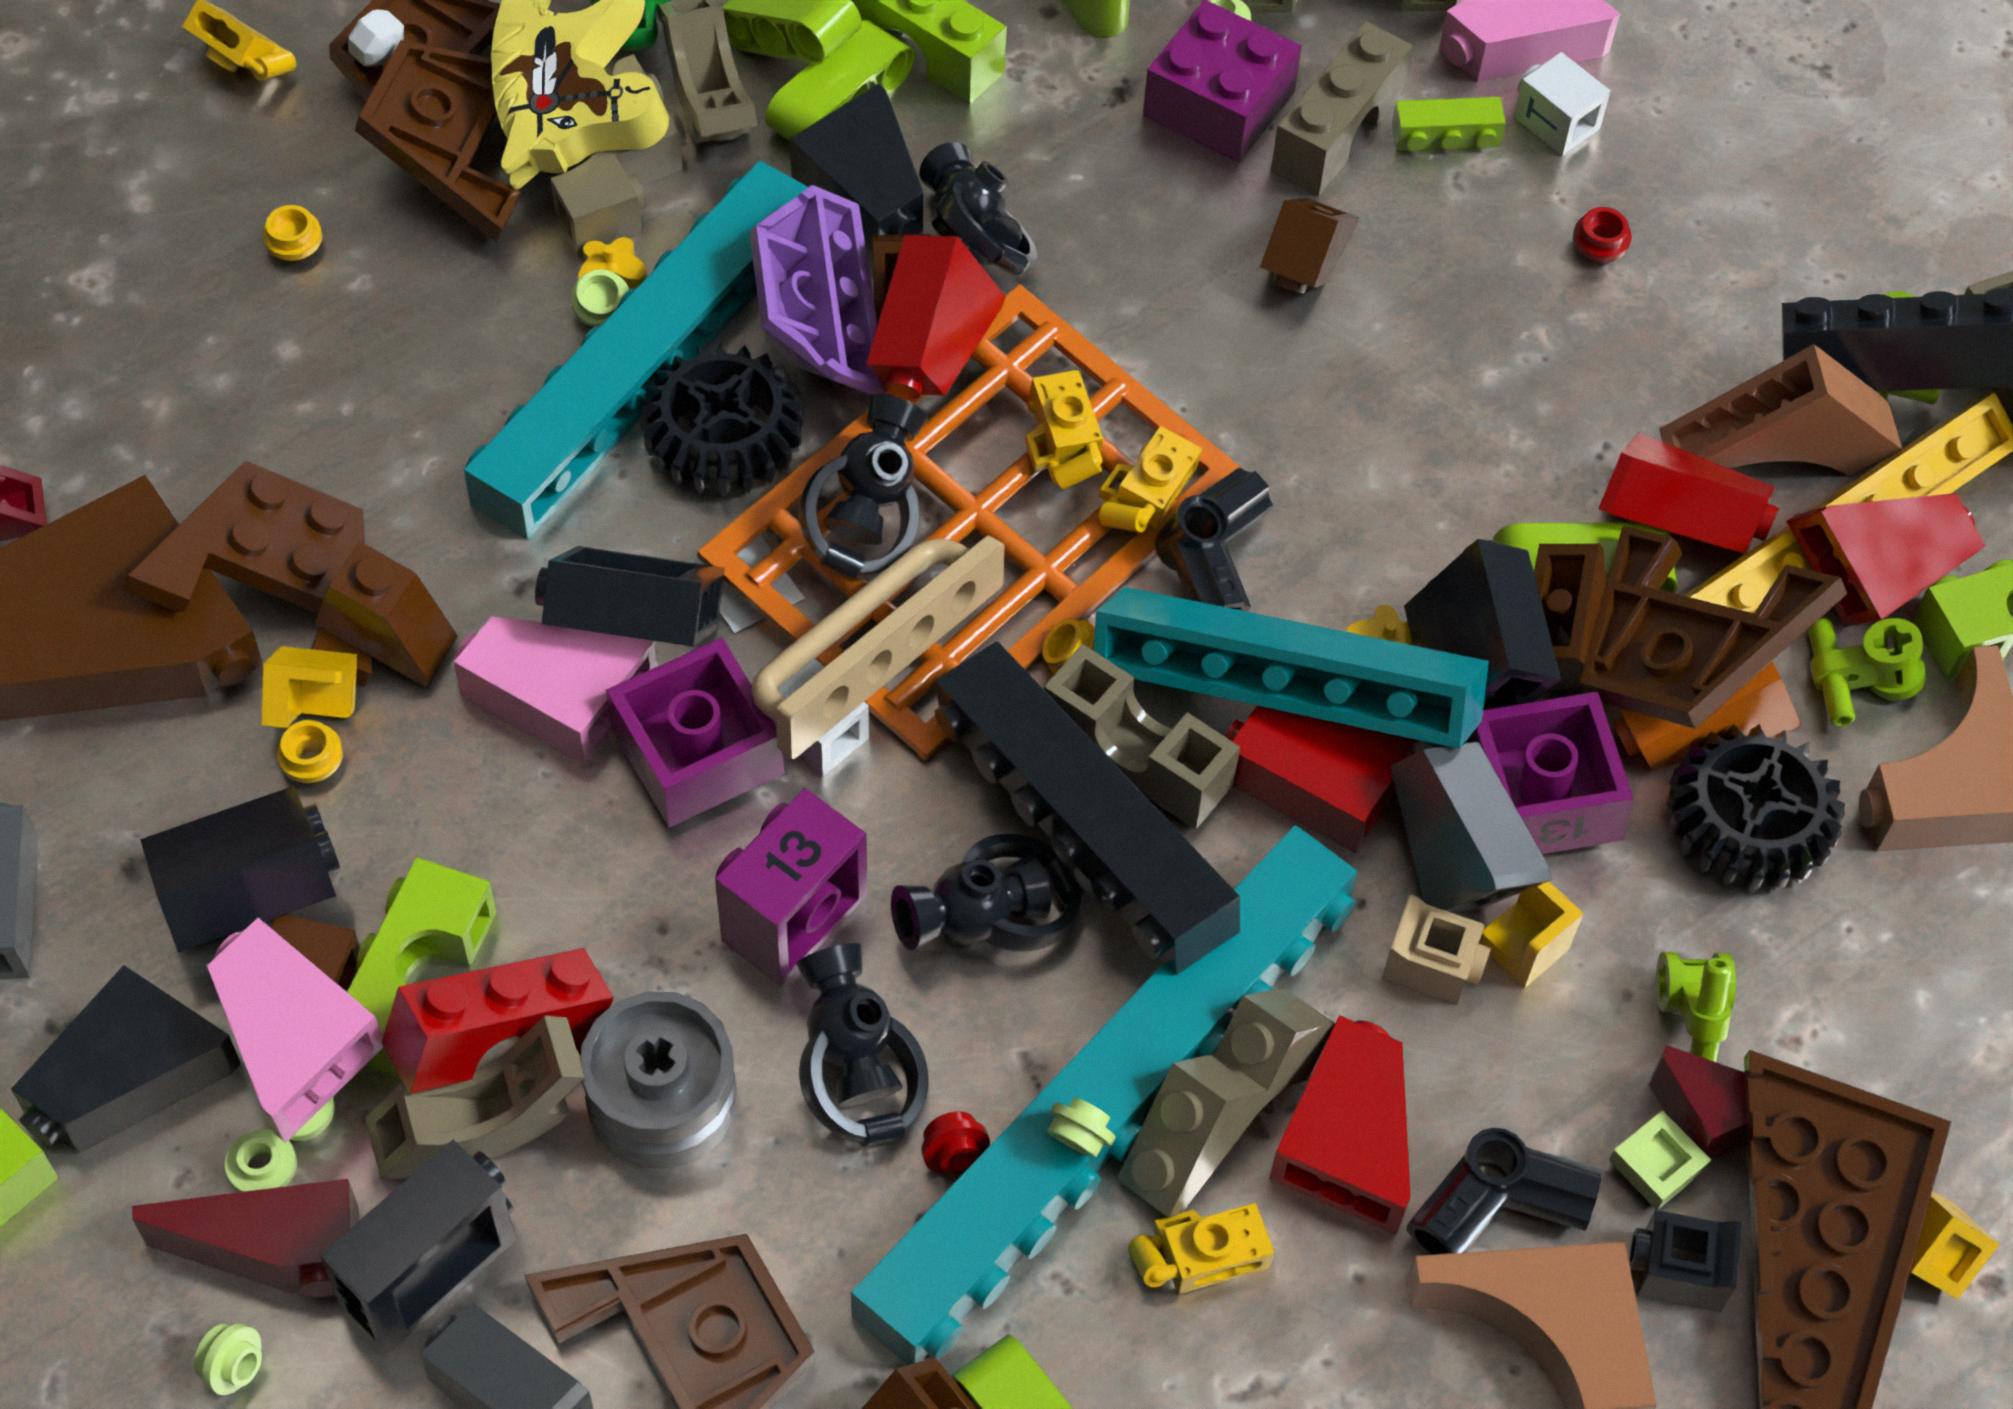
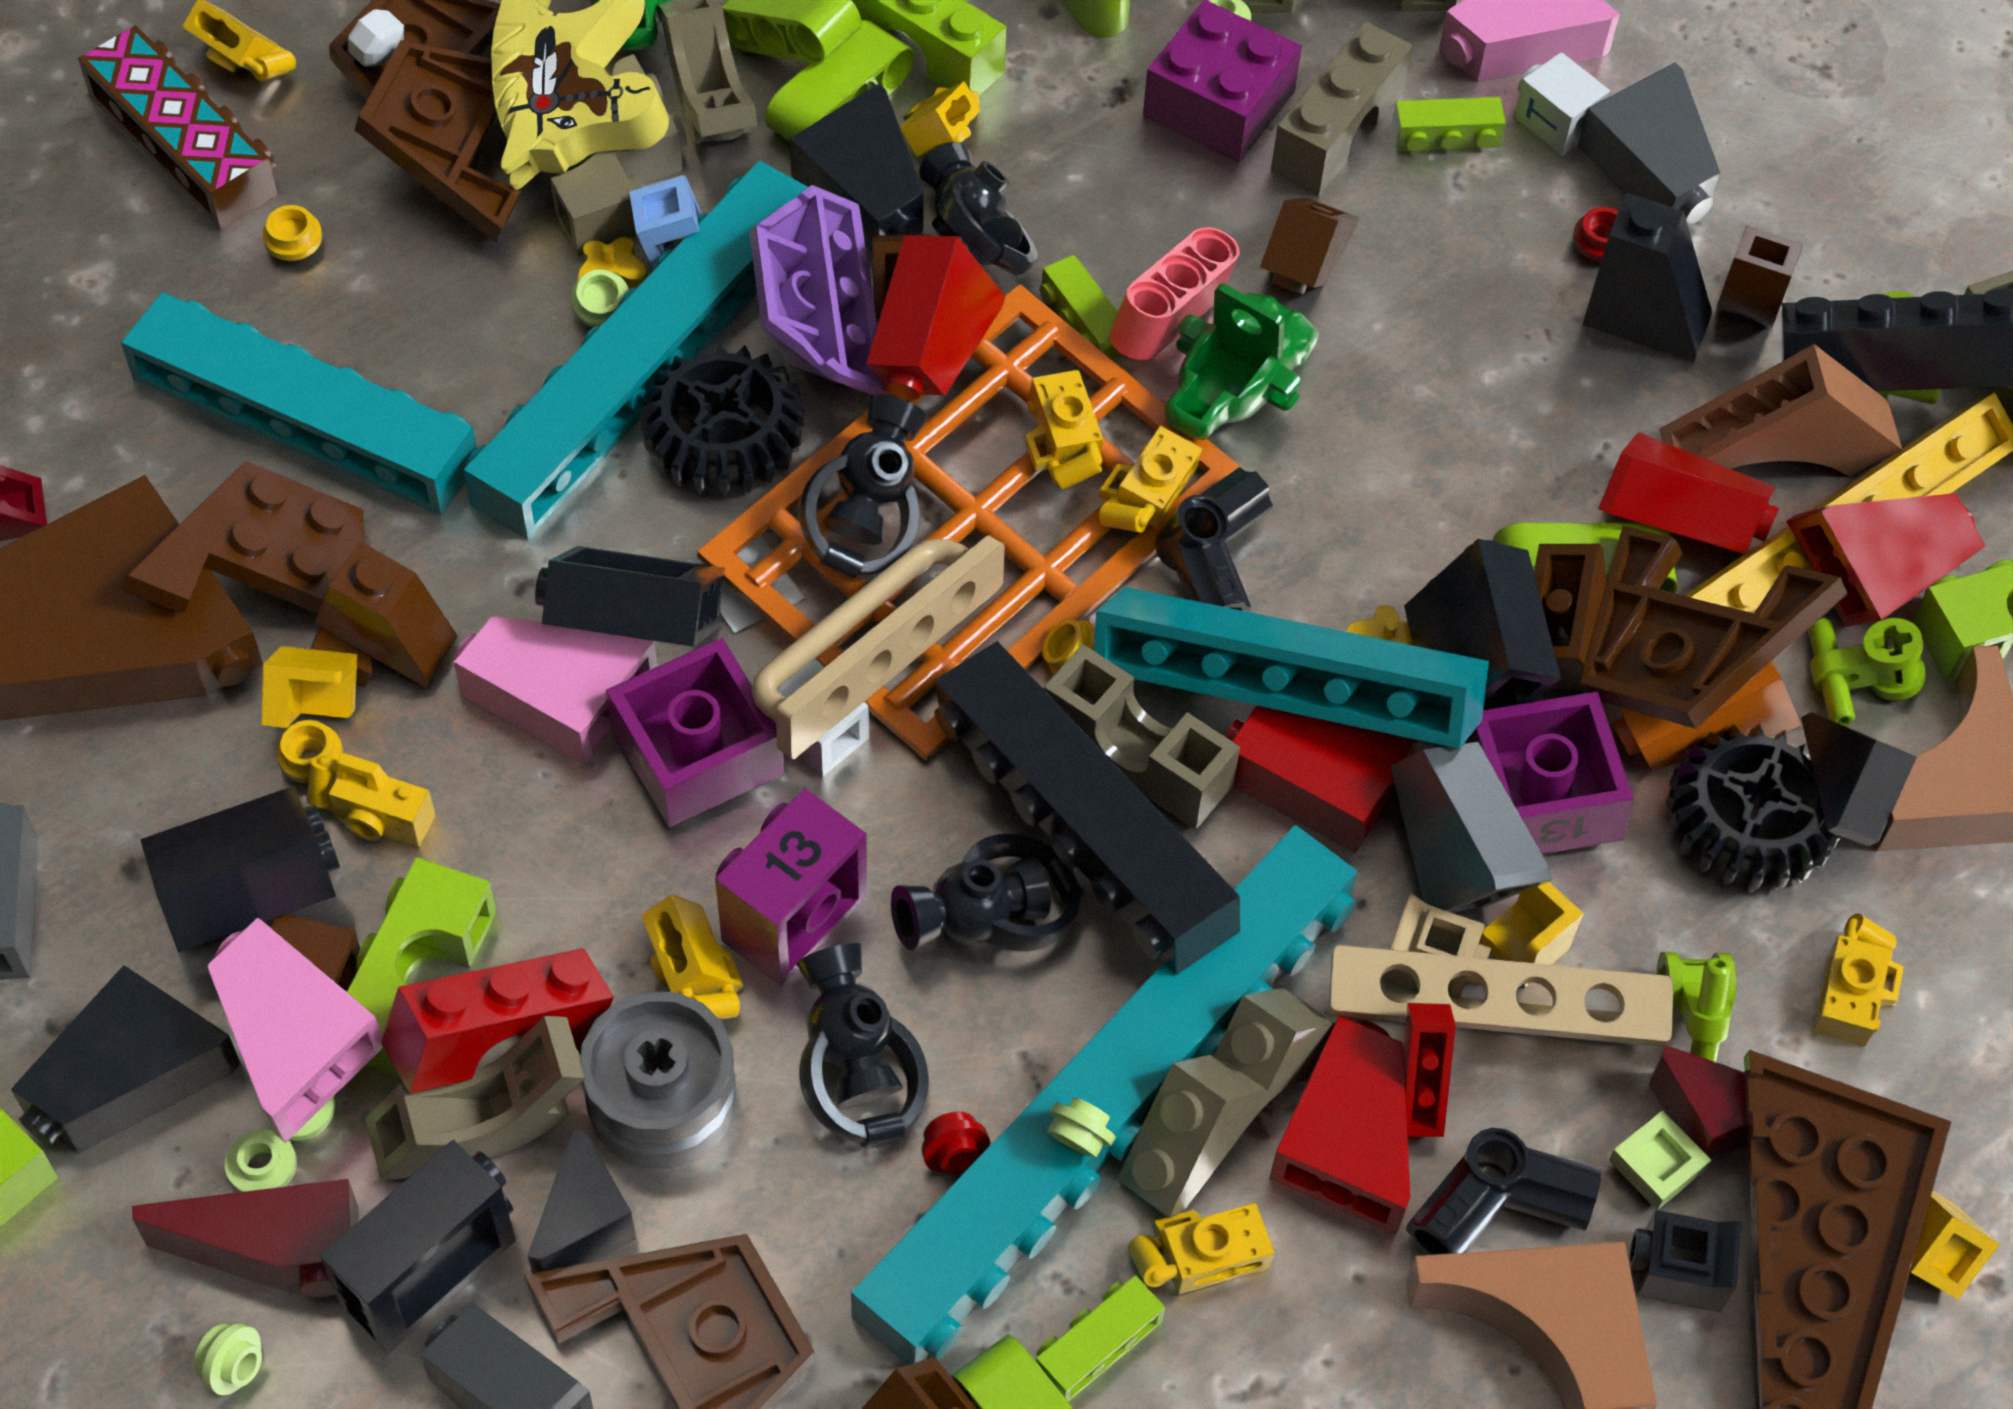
none -> reddish brown brick [78,25,278,230]
none -> teal brick [121,292,477,515]
none -> yellow piece [307,752,436,847]
none -> black slope [527,1129,636,1273]
none -> light blue panel [629,175,702,270]
none -> yellow piece [641,894,744,1020]
none -> yellow piece [900,81,981,157]
none -> lime piece [1036,1275,1165,1402]
none -> lime piece [1039,254,1123,360]
none -> coral beam [1110,227,1240,360]
none -> green piece [1165,283,1319,440]
none -> tan piece [1328,945,1673,1047]
none -> red piece [1403,1003,1456,1137]
none -> dark grey slope [1578,62,1720,224]
none -> black slope [1582,193,1713,362]
none -> reddish brown brick [1716,226,1804,328]
none -> black slope [1801,712,1917,846]
none -> yellow piece [1813,913,1904,1047]

